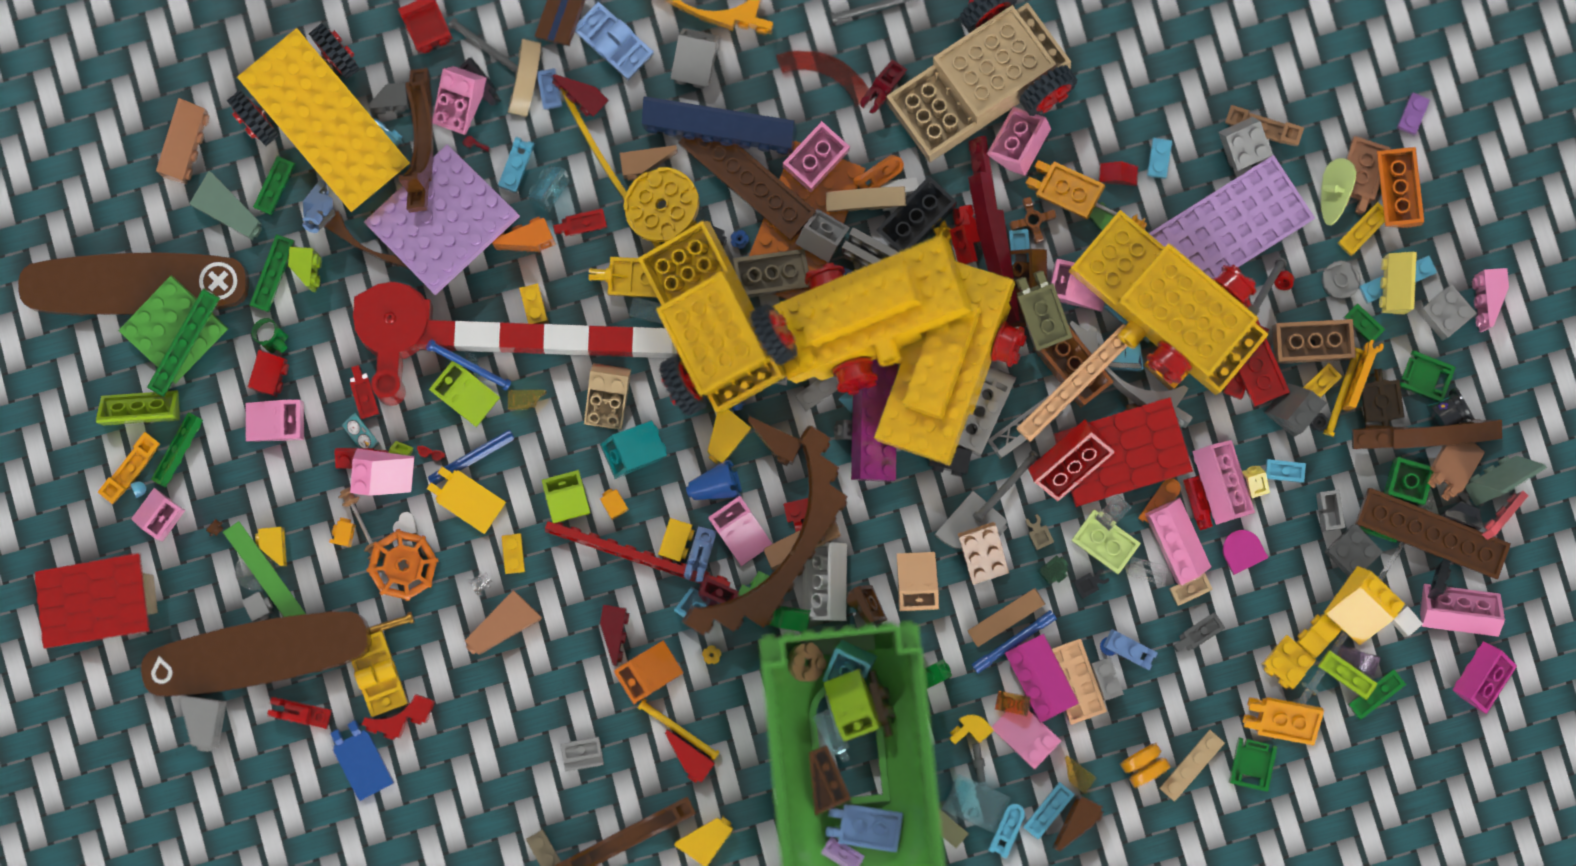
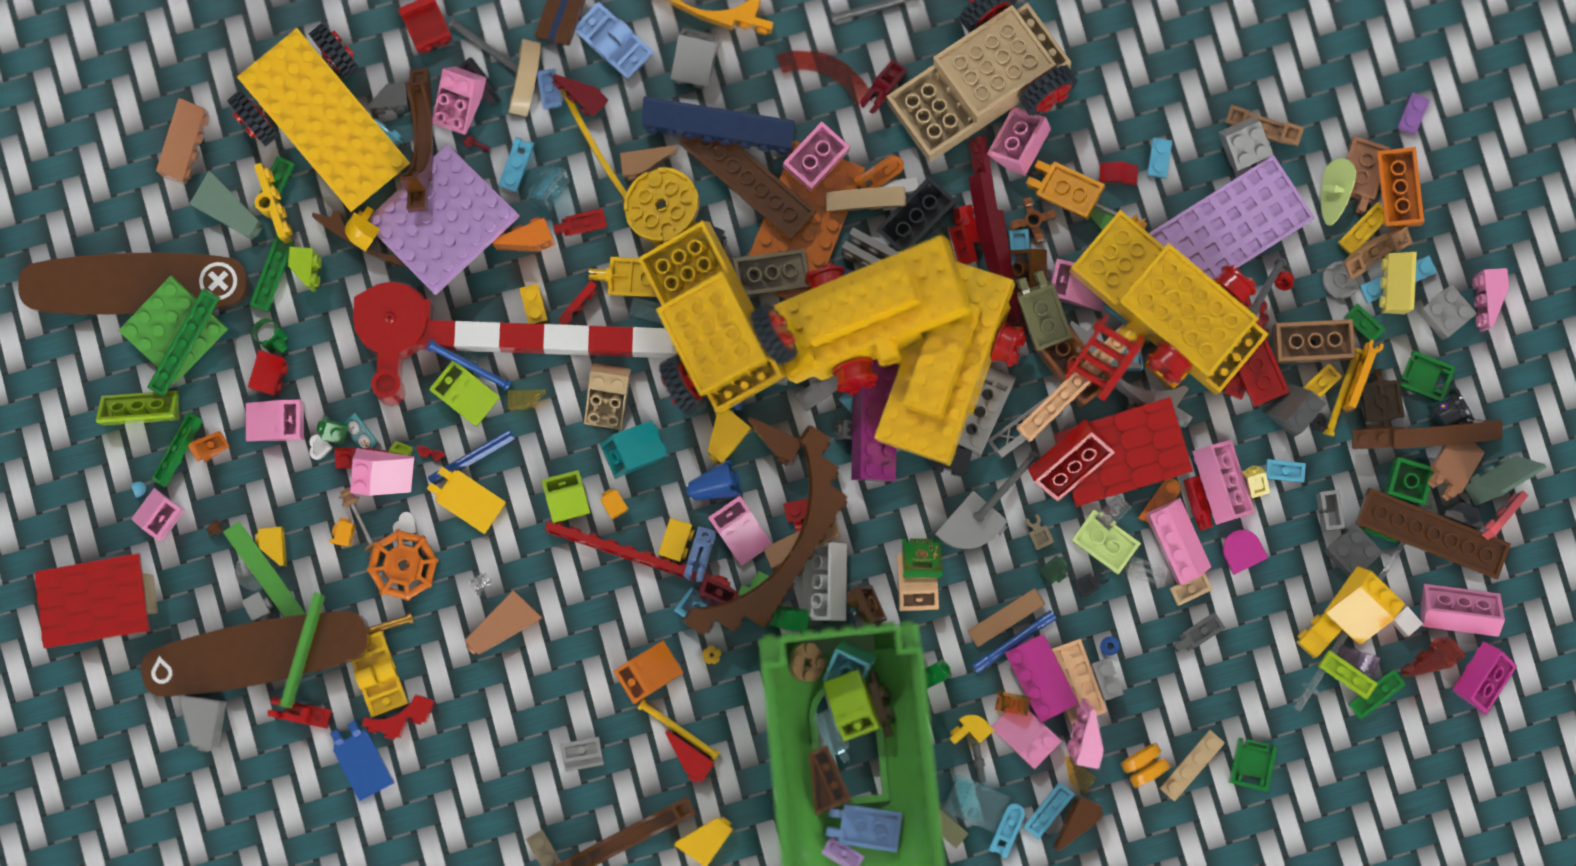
light orange slope [97,432,160,504] -> none
medium blue plate [302,180,335,233] -> none
red hinge [350,365,380,420] -> none
yellow plate [501,533,525,574] -> none
dark red slope [600,605,630,666] -> none
blue plate [730,230,749,249] -> none
light grey slope [795,209,850,263] -> none
yellow plate [933,221,951,241] -> none
plate [958,522,1009,585] -> none
medium blue plate [1103,629,1158,670] -> none
light orange tile [1242,697,1324,745] -> none
yellow plate [1261,635,1316,690] -> none
black plate [1428,558,1451,600] -> none
none -> orange slope [188,431,230,462]
none -> yellow plate [254,163,293,244]
none -> bright green tile [280,592,325,708]
none -> white tile [309,434,333,460]
none -> green bracket [317,415,349,444]
none -> yellow brick [345,206,380,252]
none -> red hinge [558,281,597,325]
none -> green container [902,538,942,578]
none -> red fence [1065,314,1146,401]
none -> bright pink slope [1067,698,1104,769]
none -> red piece [1259,300,1270,327]
none -> medium nougat slope [1343,226,1413,280]
none -> clear red slope [1399,637,1466,678]

